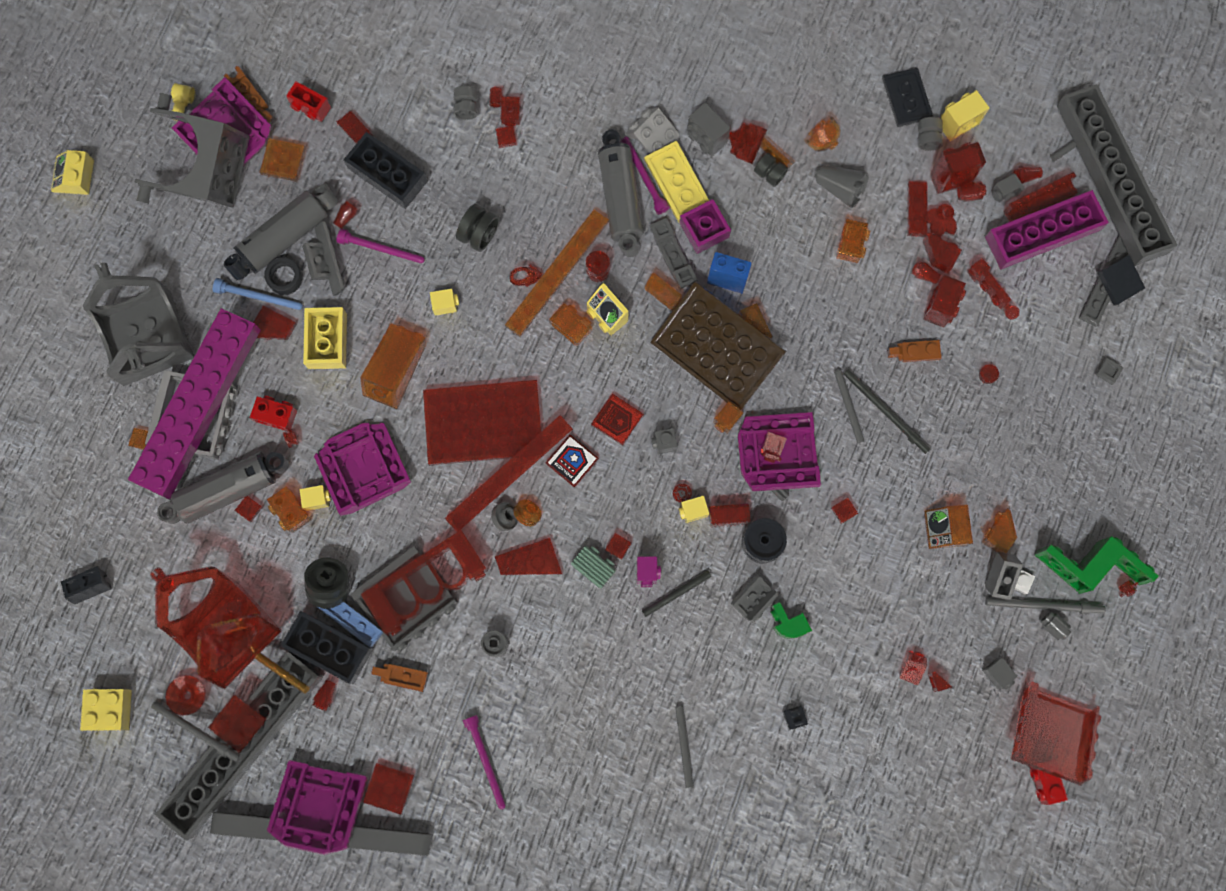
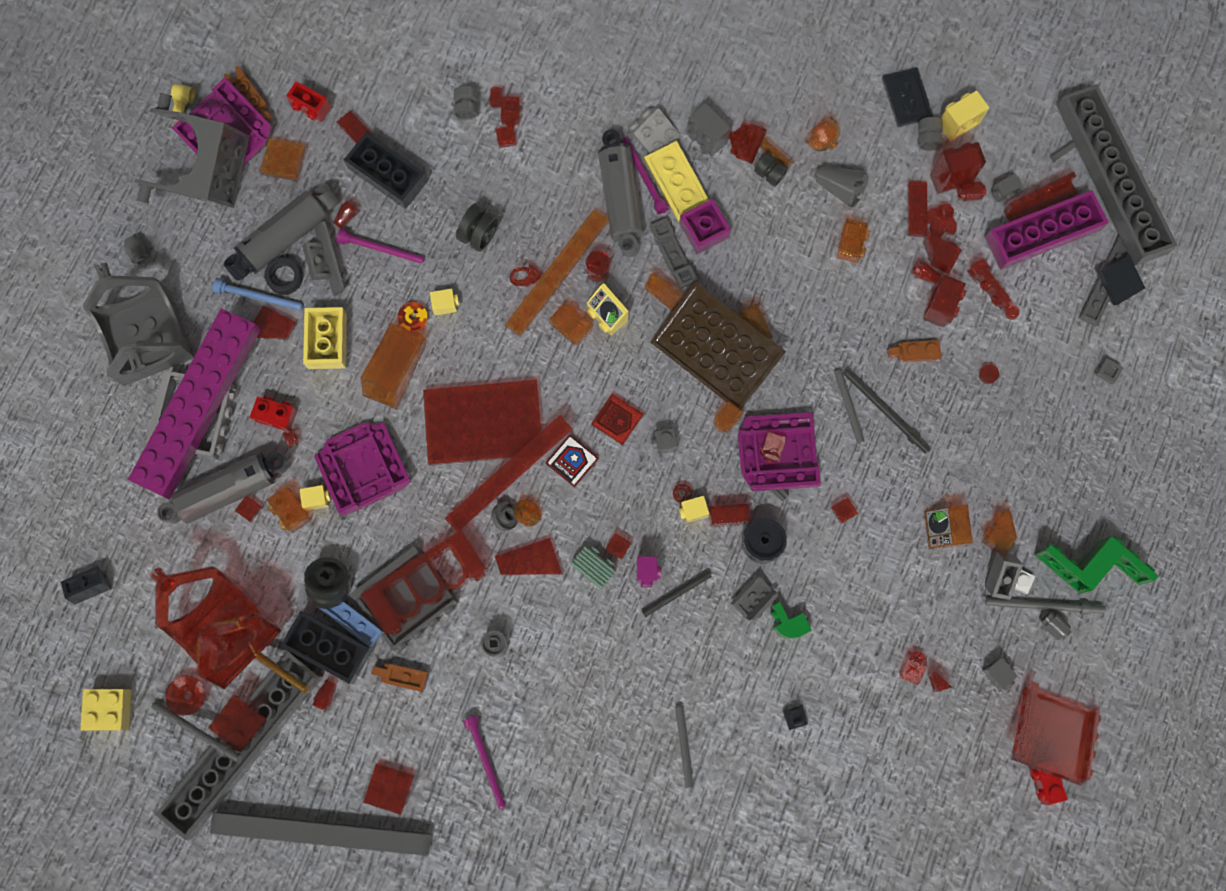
light yellow slope [51,150,94,195] -> none
clear orange tile [128,428,148,450] -> none
magenta wedge [267,760,368,855] -> none
blue panel [707,252,752,294] -> none
clear red cone [1013,166,1043,184] -> none
clear red plate [1118,580,1139,597] -> none
none -> dark grey brick [124,236,149,265]
none -> clear red piece [398,302,428,333]

